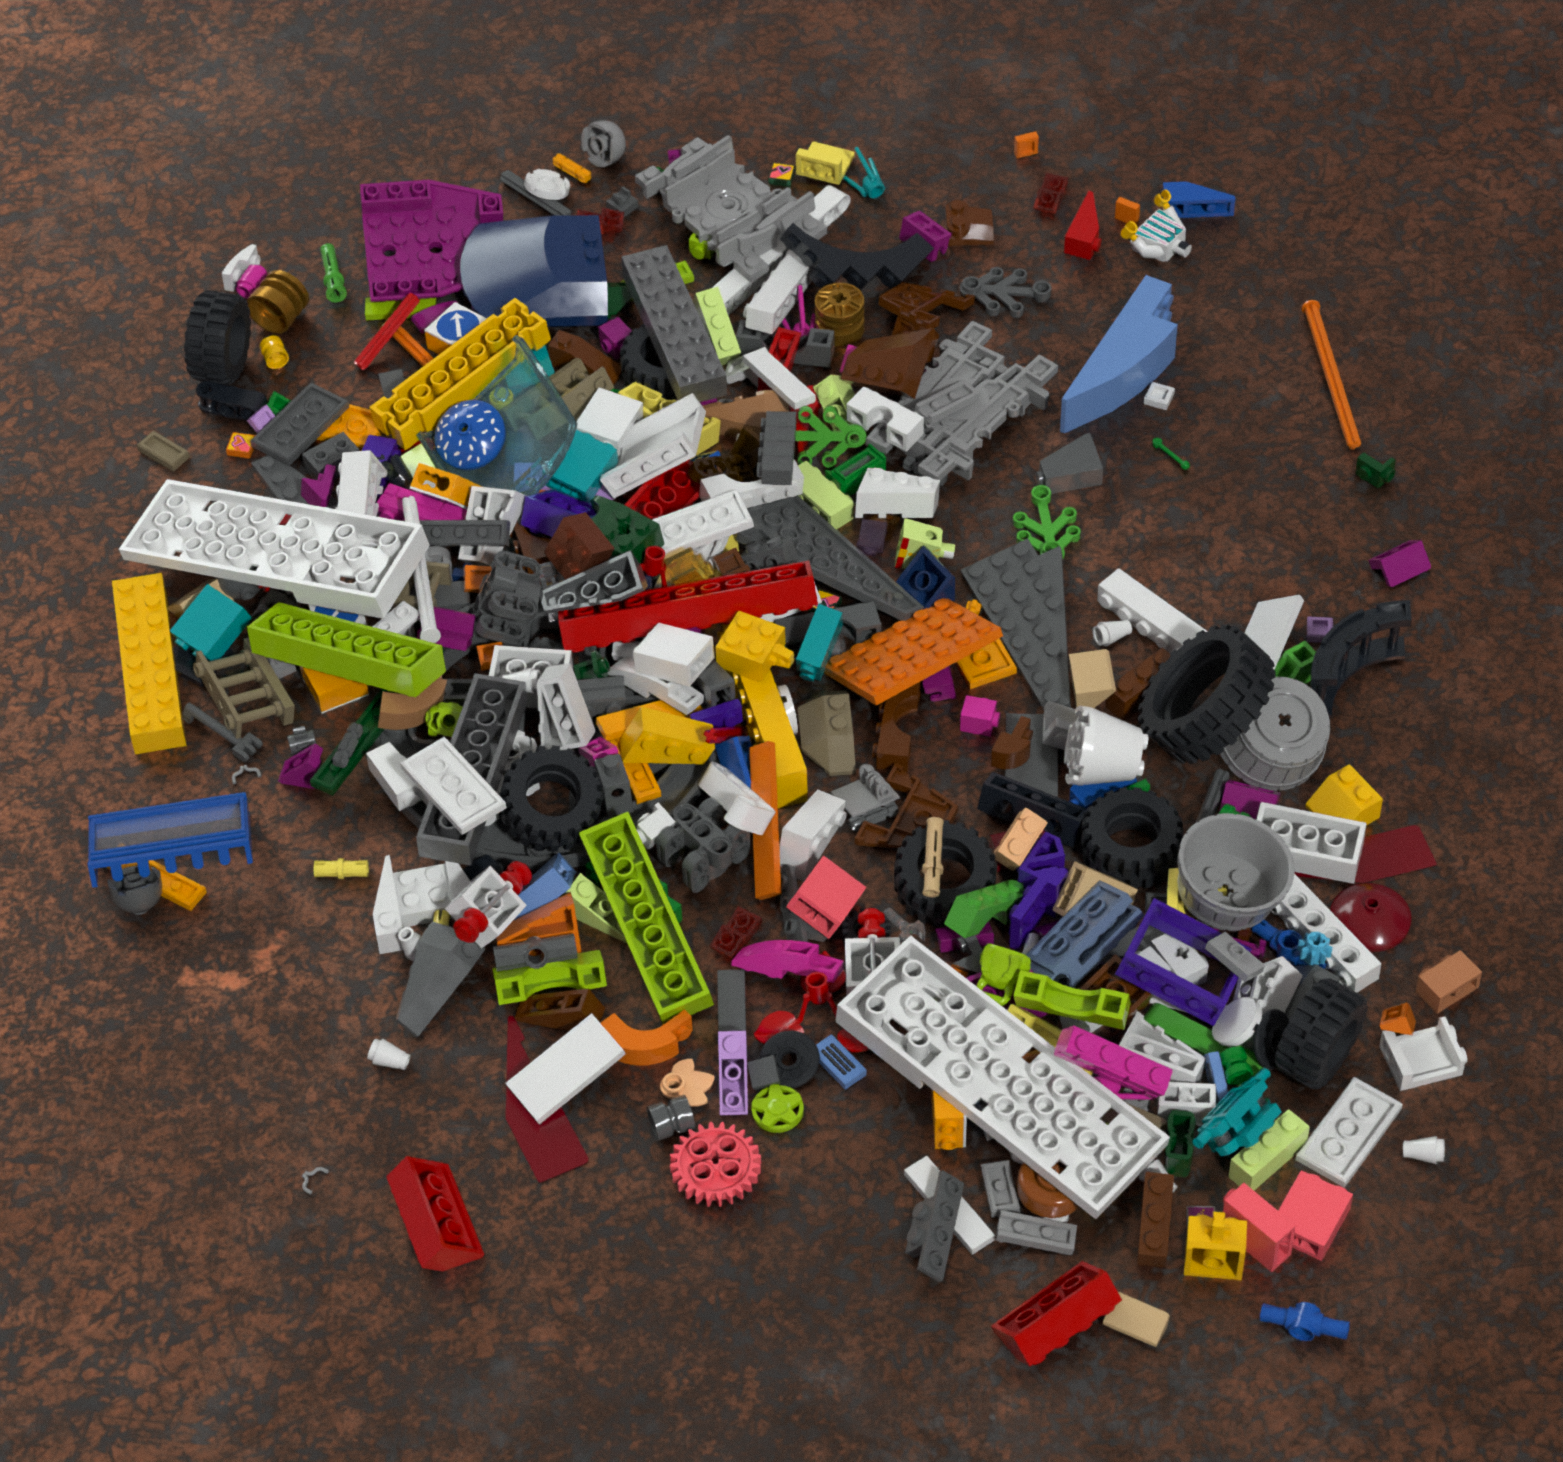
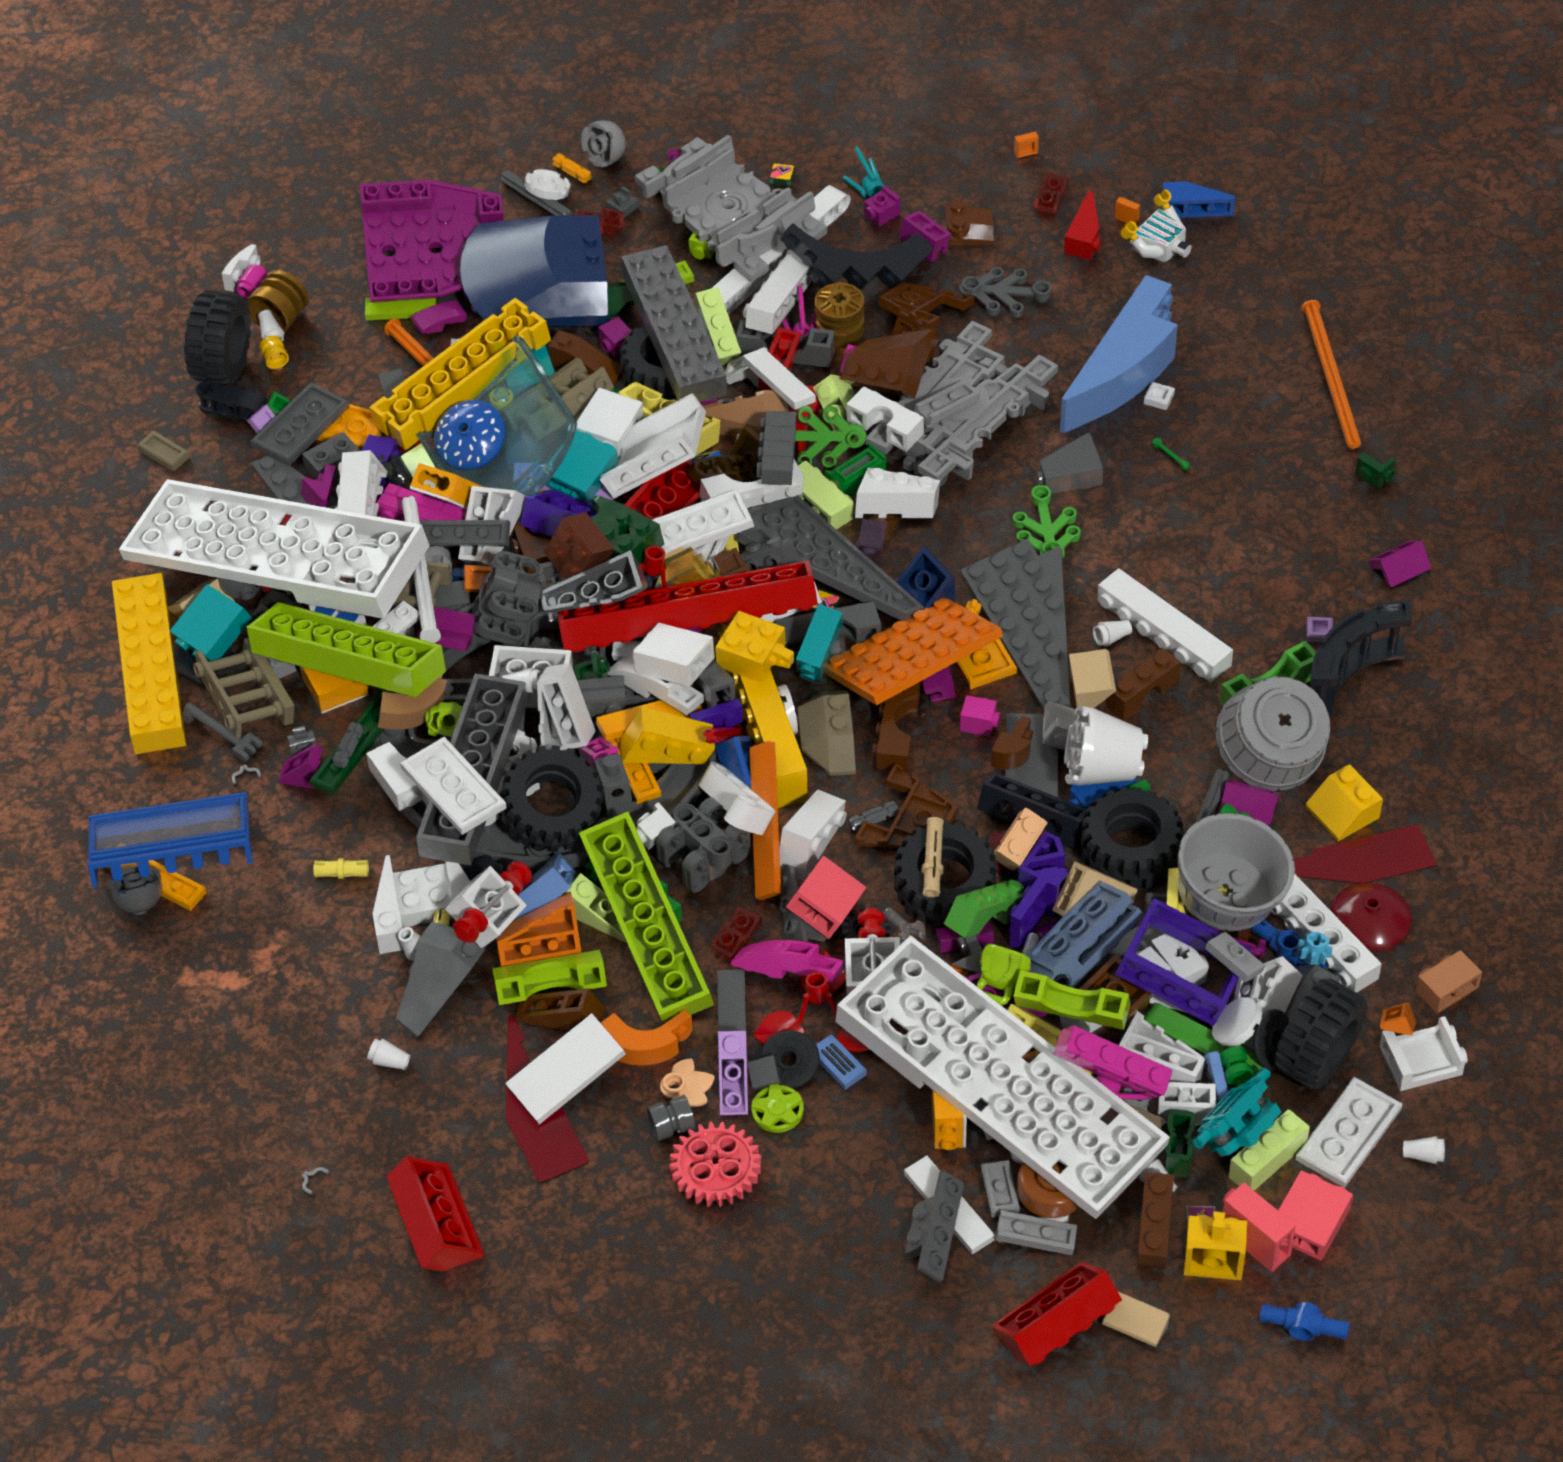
tile [226,432,256,458] -> none
bright green pin [320,243,347,303] -> none
red axle [354,293,420,370] -> none
piece [425,302,487,354] -> none
orange tile [476,642,503,671] -> none
dark grey piece [493,934,578,971] -> none
light yellow bracket [796,142,855,185] -> none
light grey hinge [831,764,900,817] -> none
yellowish green torso [895,518,955,569] -> none
black tyre [1138,624,1276,764] -> none
white tile [1245,594,1304,670] -> none
white brick [1257,802,1367,884] -> none
none -> white cone [258,310,284,342]
none -> magenta brick [864,185,900,227]

